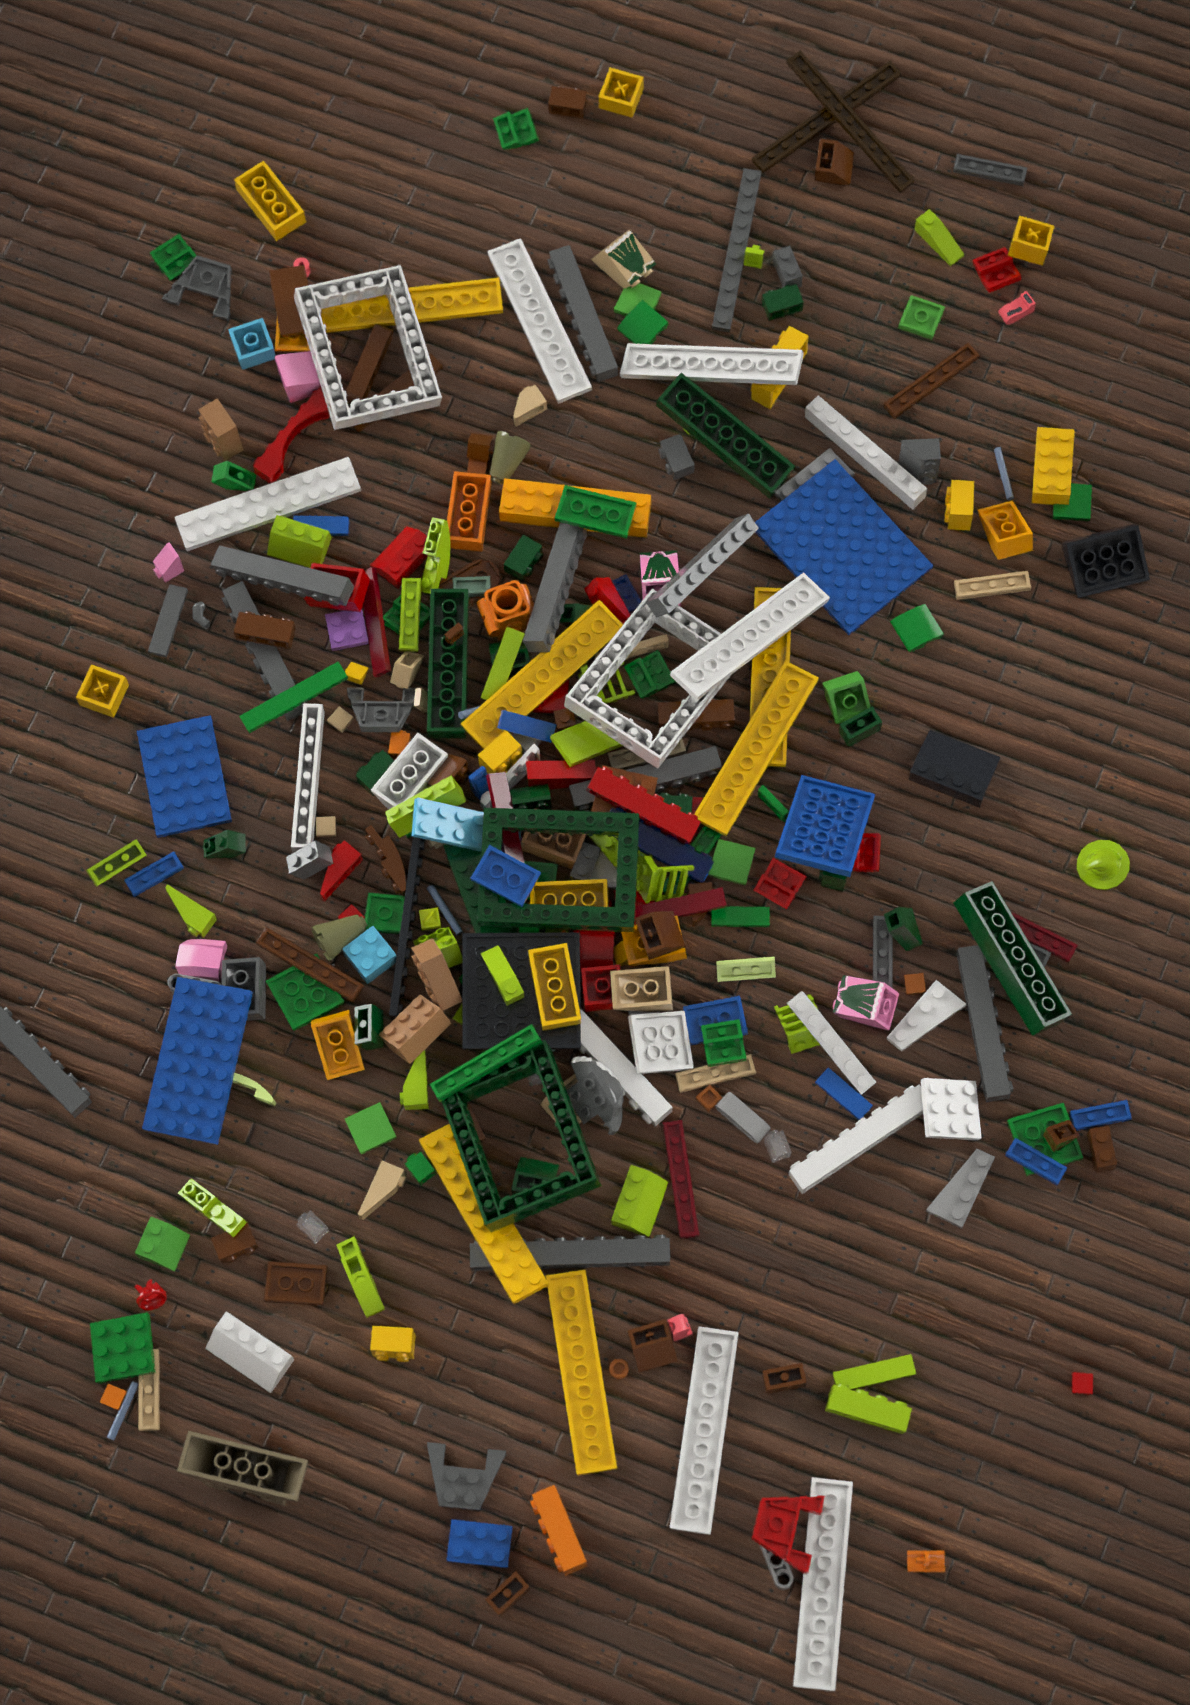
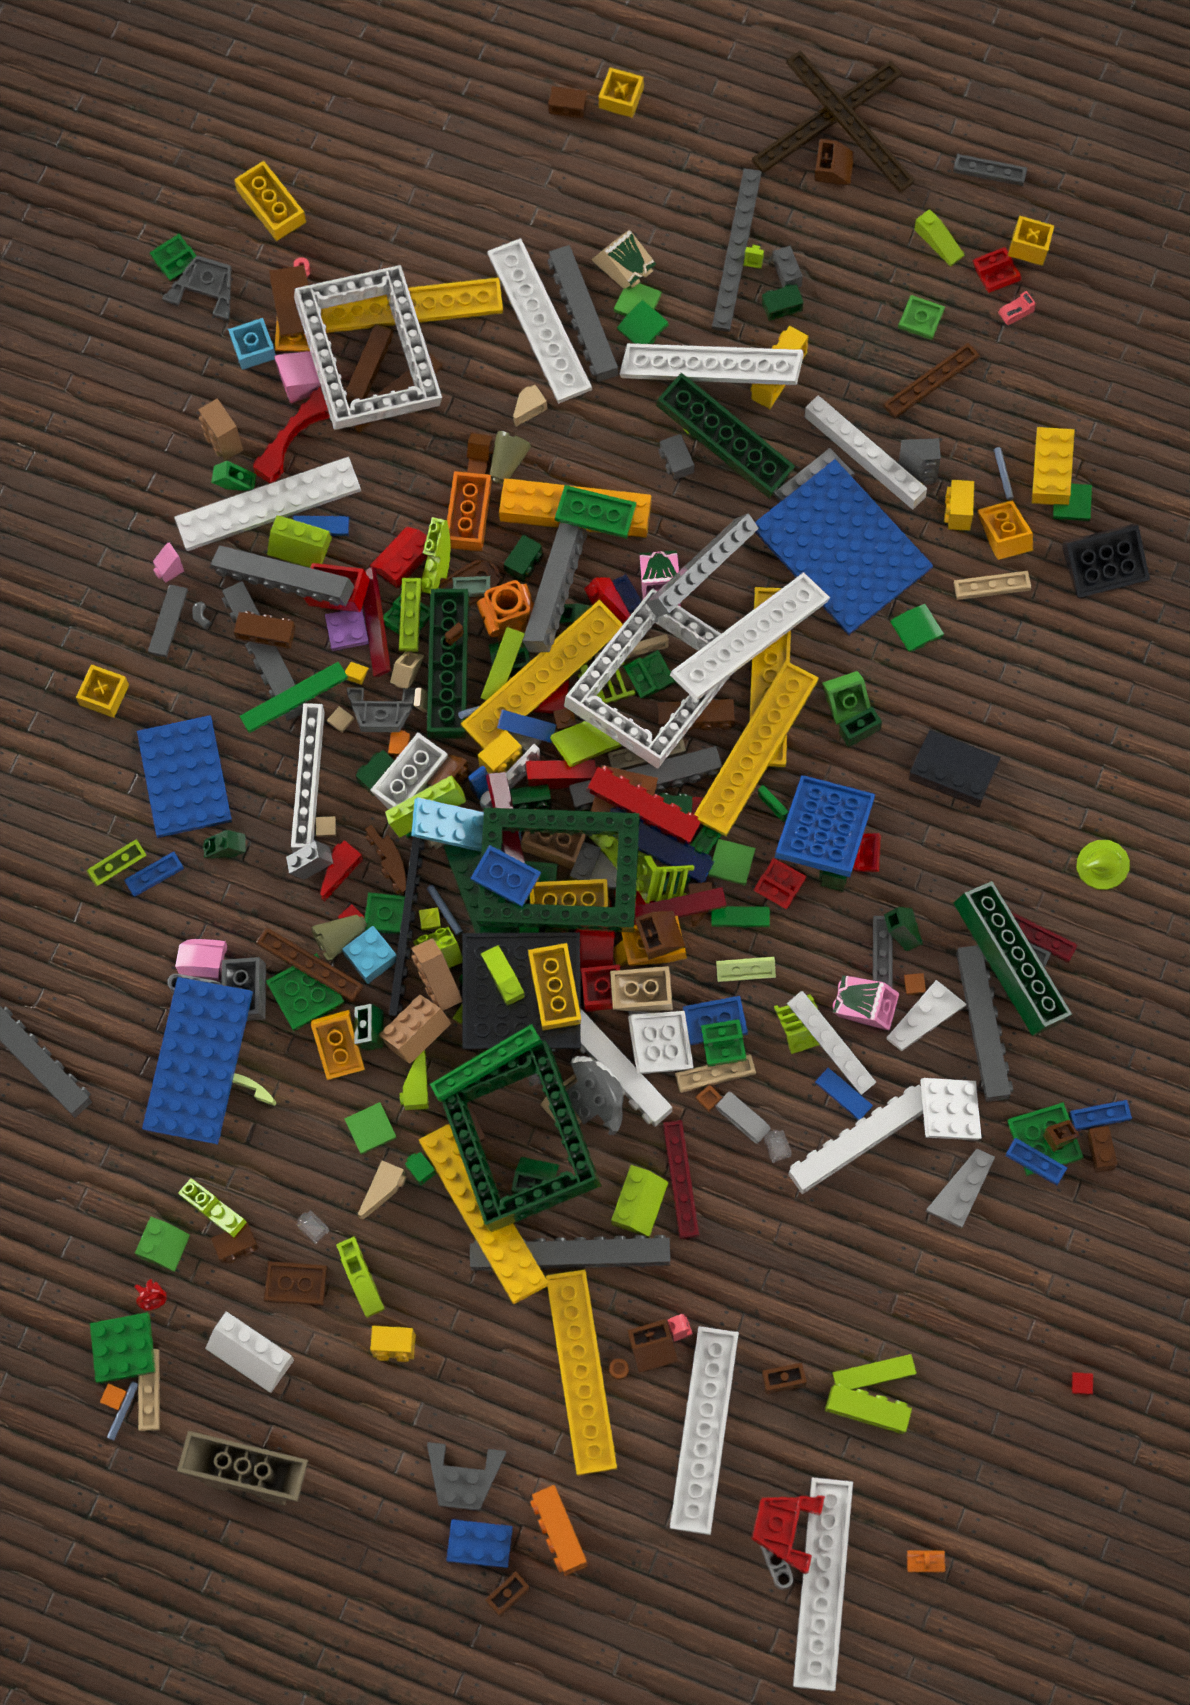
lime slope [165,884,217,938] -> none
green slope [493,108,539,150] -> none

